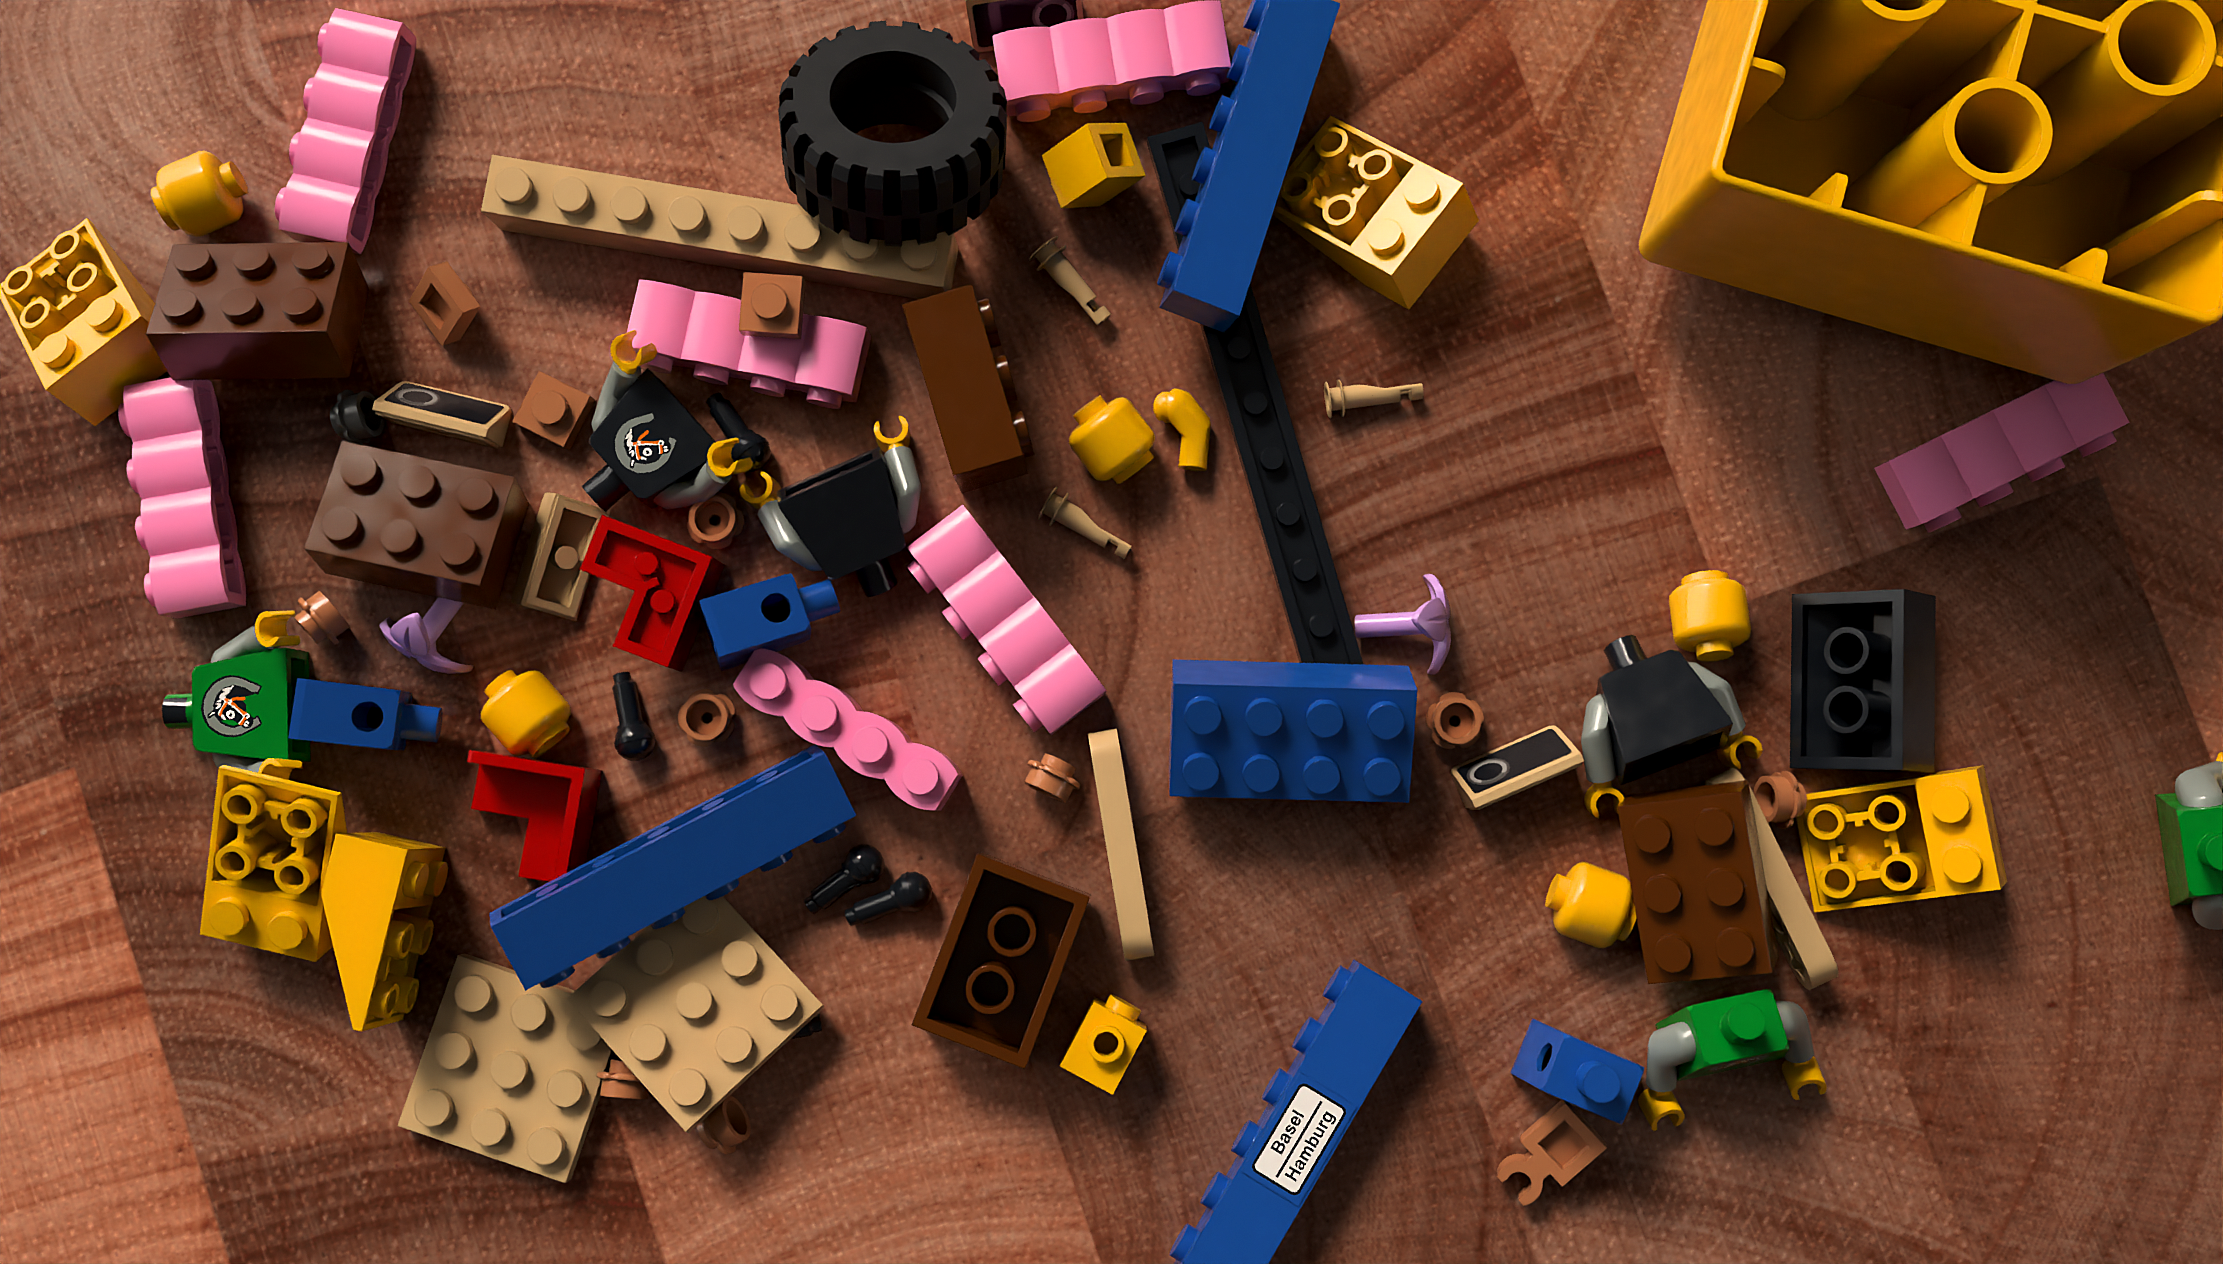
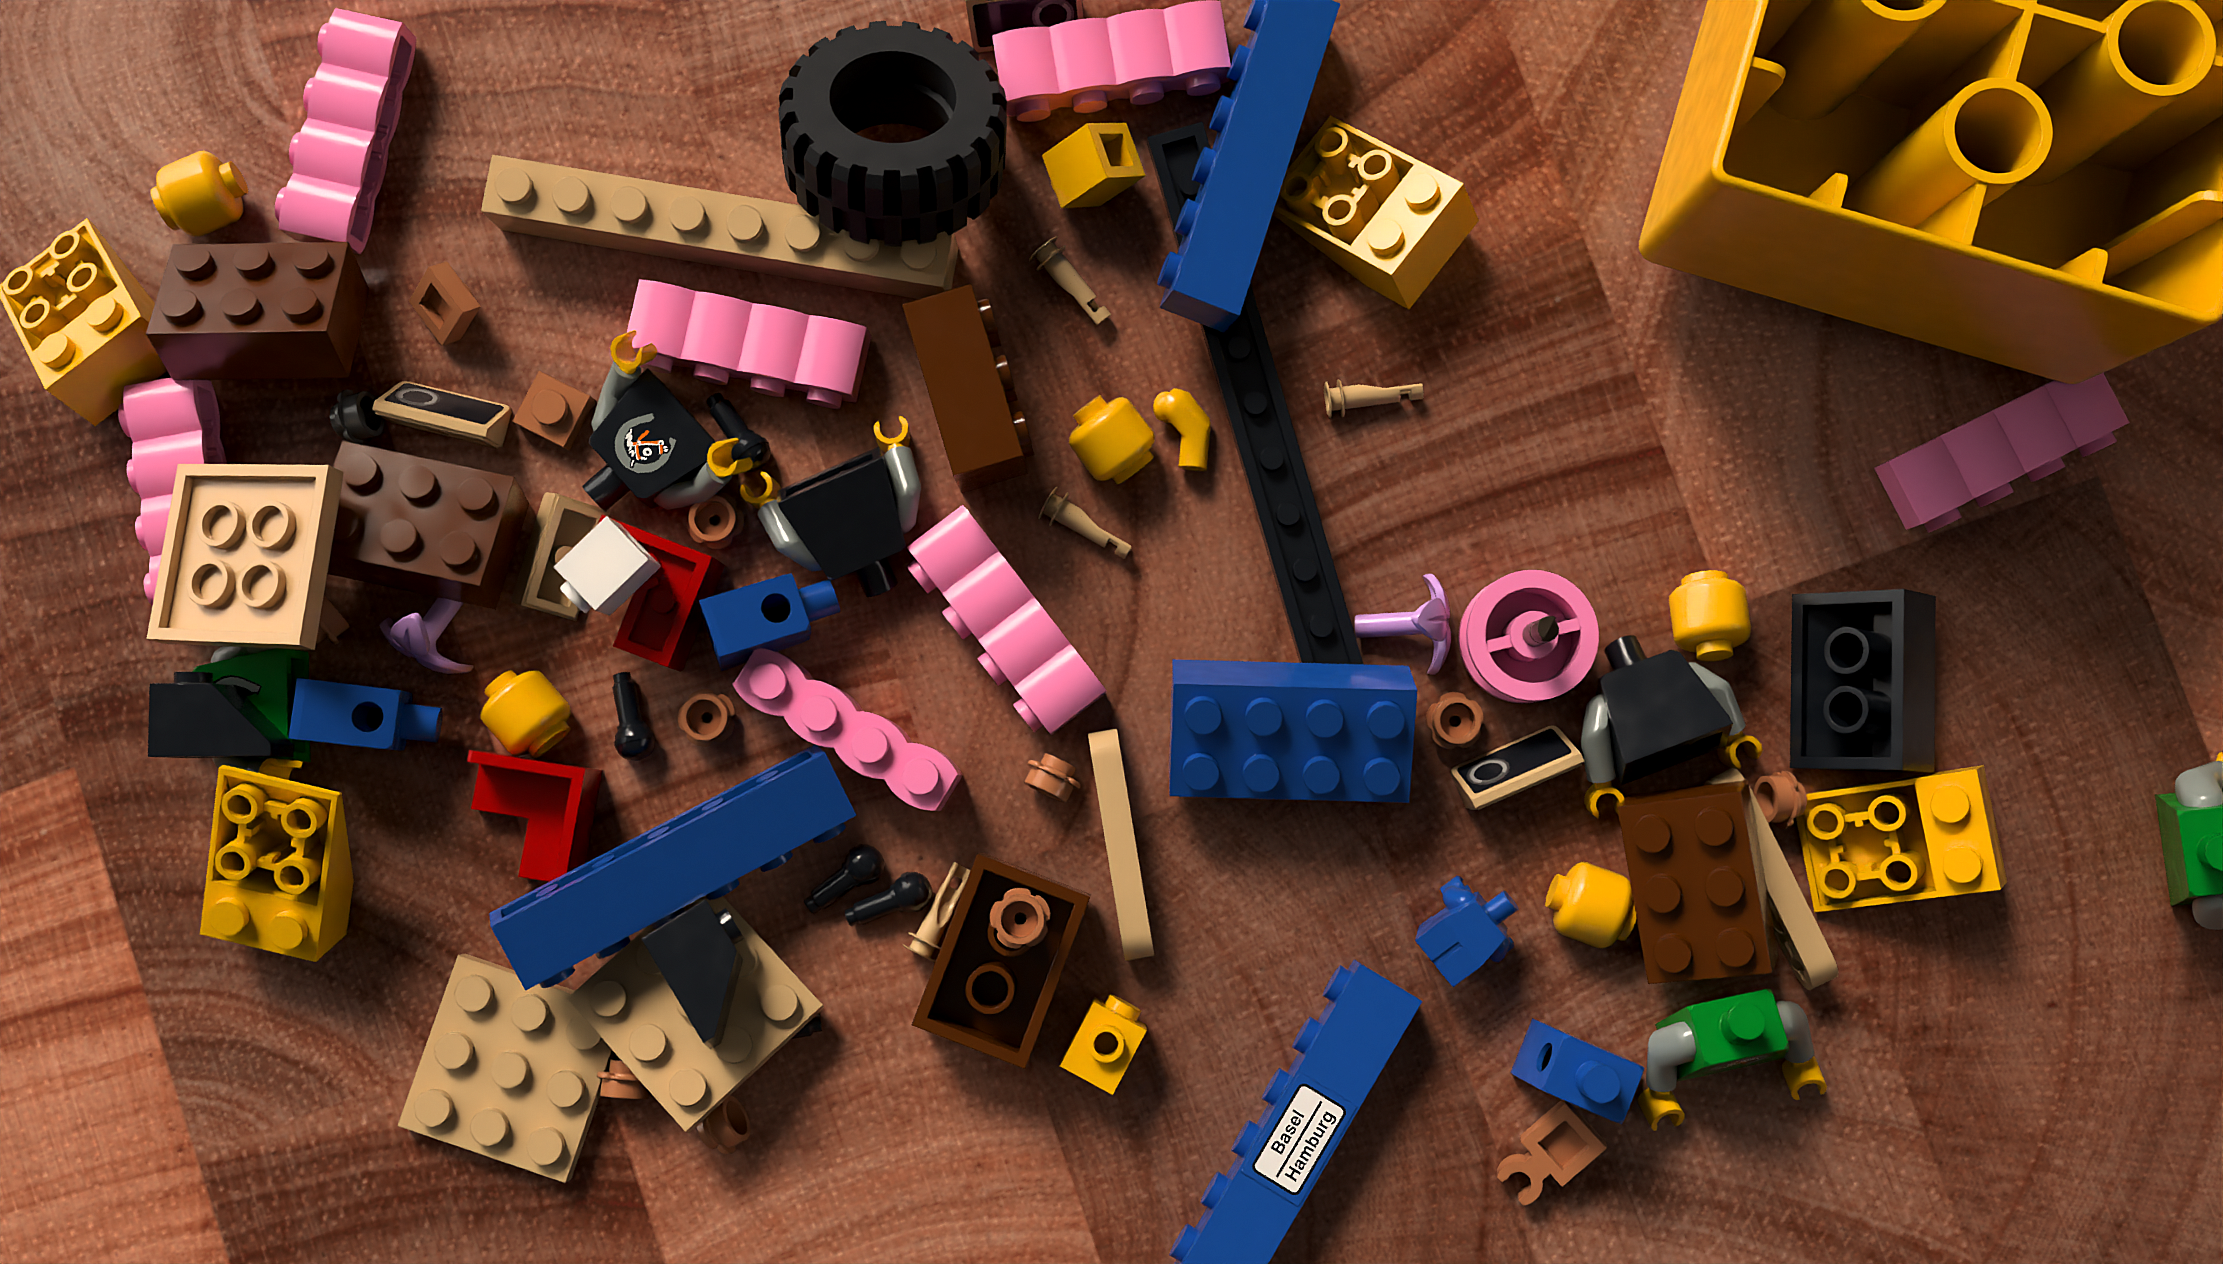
yellow slope [321,832,448,1032] -> none
nougat plate [739,272,806,339] -> none
none -> tan plate [147,464,344,650]
none -> black slope [148,672,294,758]
none -> white brick [554,516,661,616]
none -> black slope [641,899,745,1049]
none -> tan piece [903,862,971,962]
none -> nougat plate [990,888,1050,949]
none -> blue piece [1415,876,1519,987]
none -> bright pink wheel [1458,570,1599,704]

